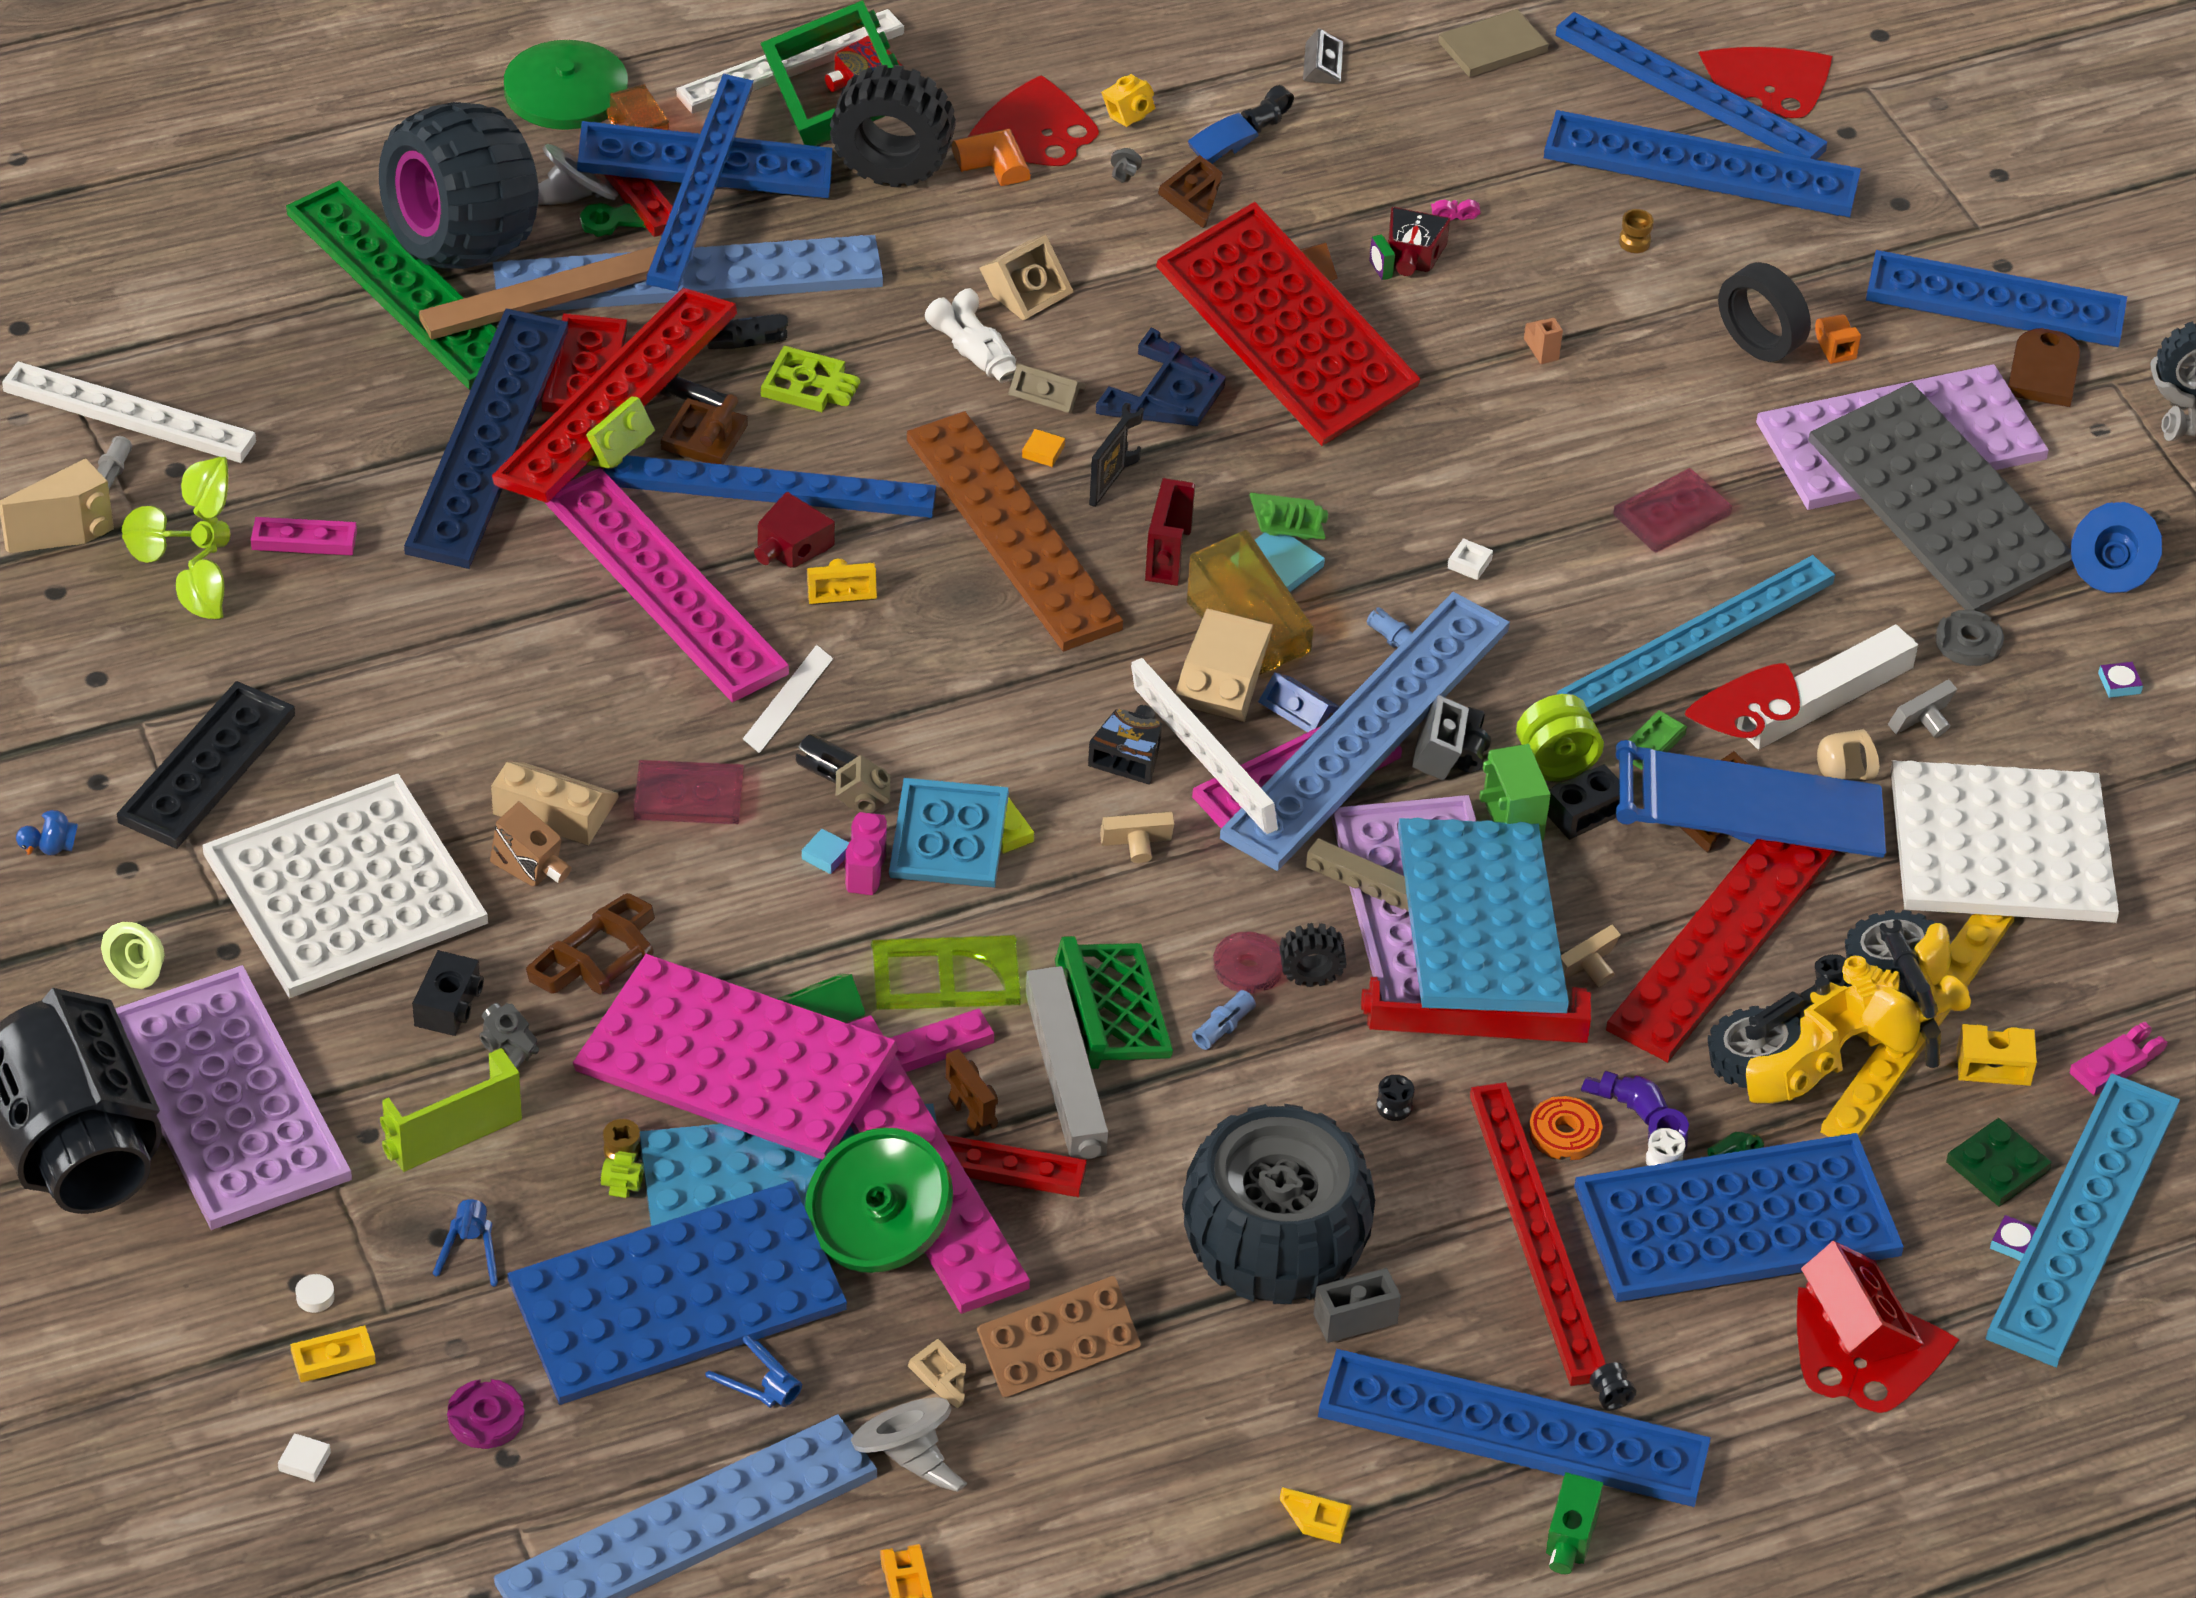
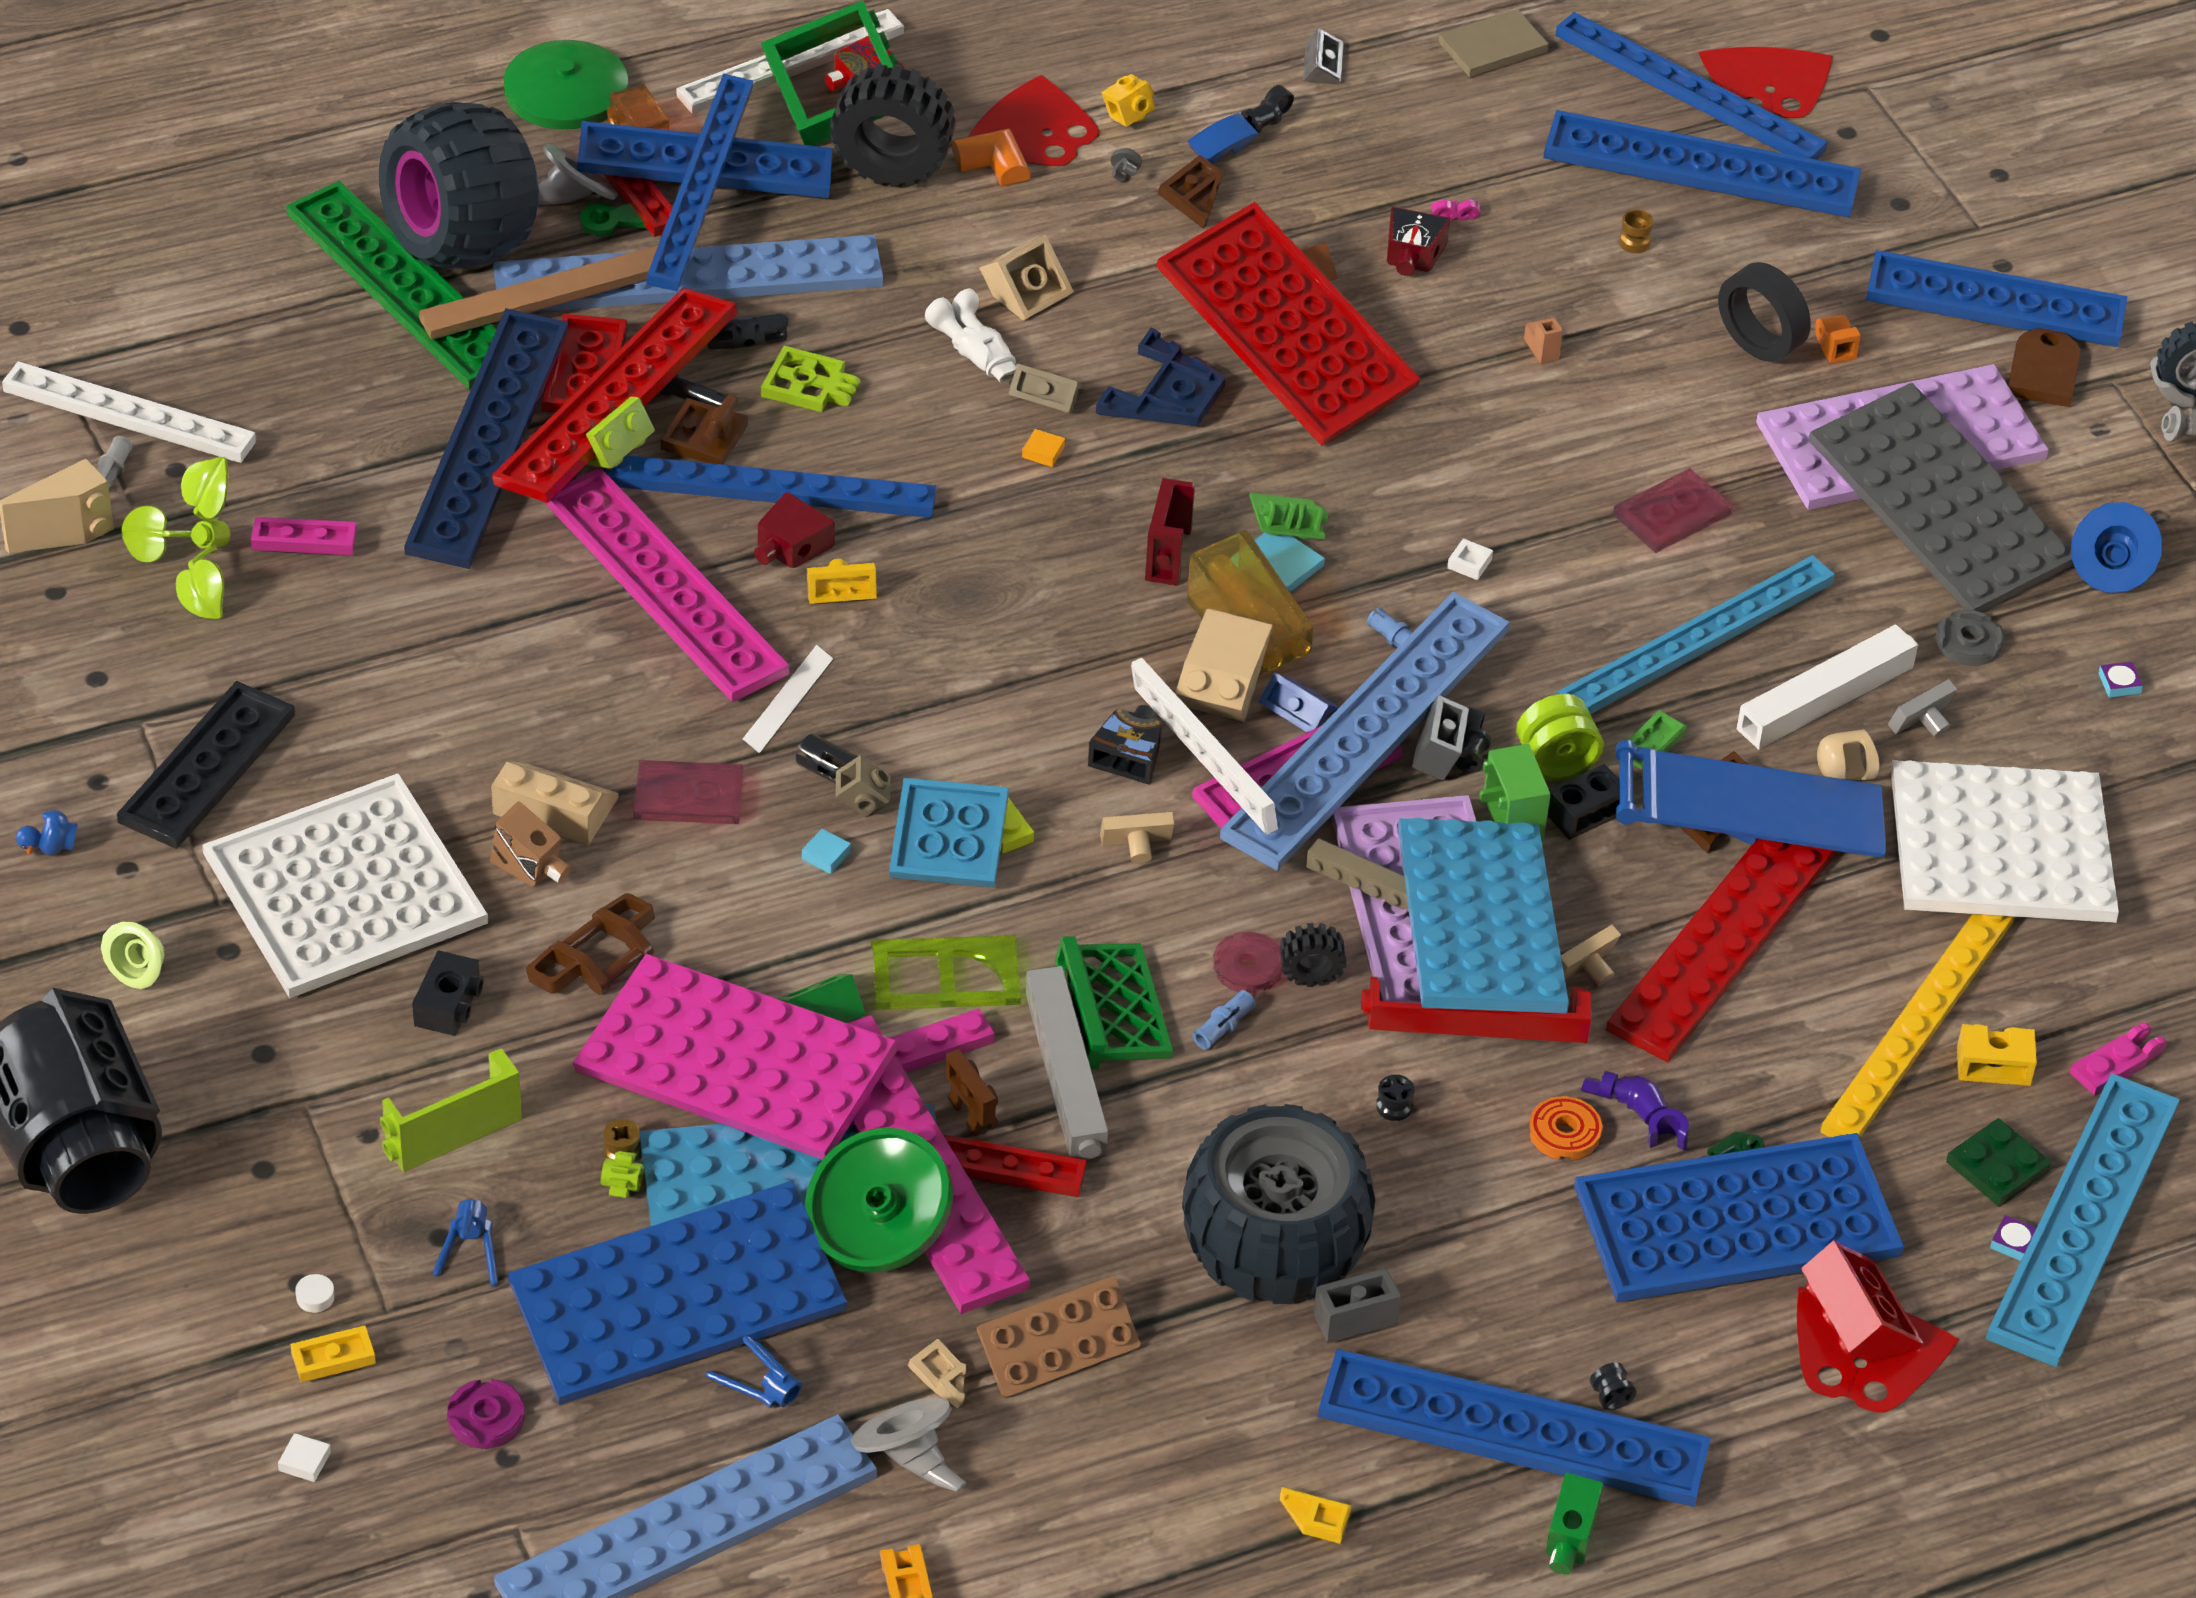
lavender plate [115,965,352,1230] -> none
dark grey piece [479,1003,539,1069] -> none
dark pink brick [845,812,887,895] -> none
dark orange plate [907,411,1123,652] -> none
black flag [1089,403,1144,507] -> none
tile [1369,234,1395,280] -> none
red plate [1470,1082,1606,1386] -> none
white wheel [1646,1128,1686,1166] -> none
red piece [1685,663,1800,738] -> none
piece [1708,910,1971,1104] -> none

